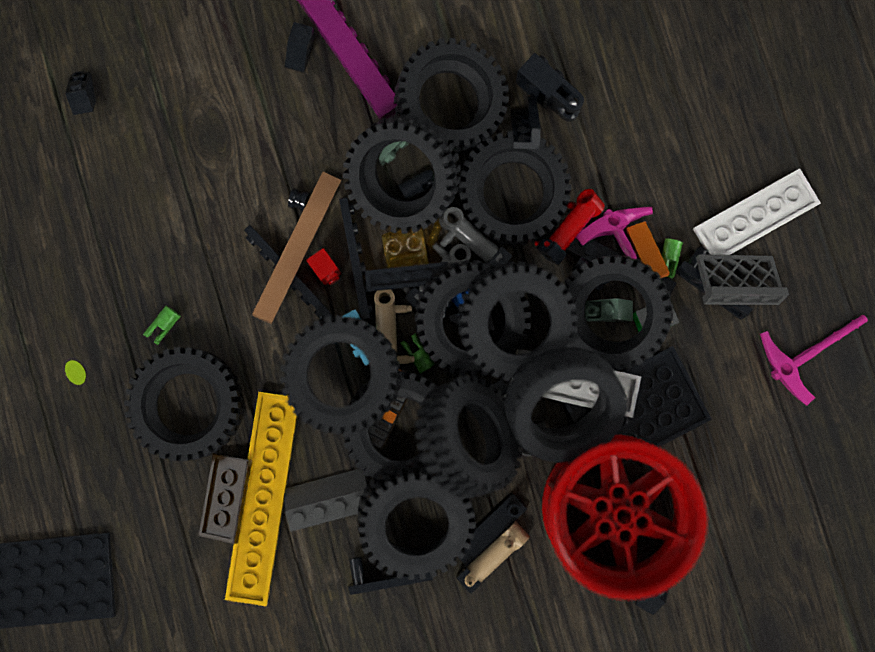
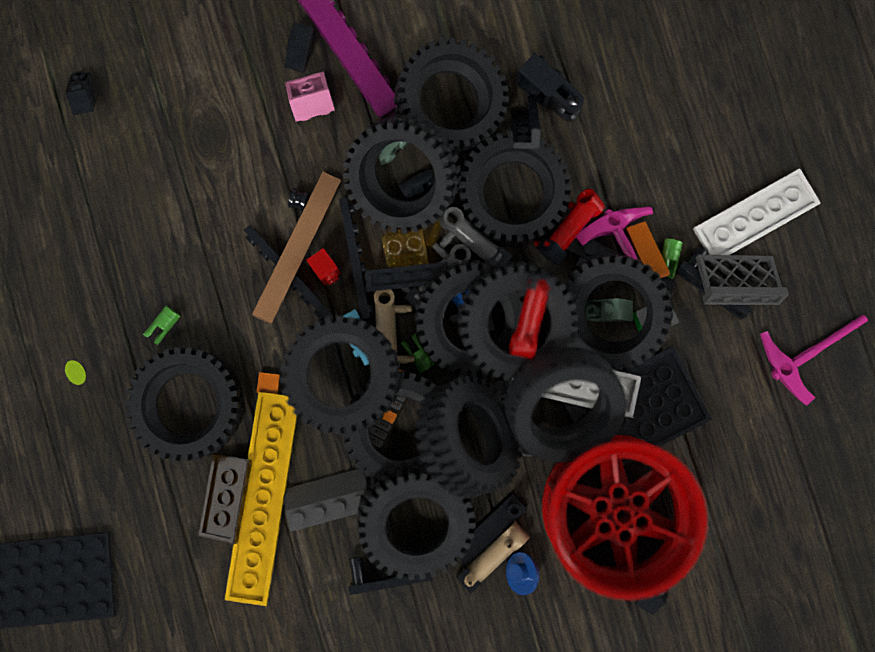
none -> orange tile [257,372,281,394]
none -> bright pink slope [285,71,335,122]
none -> blue piece [506,552,539,595]
none -> red piece [509,270,555,359]

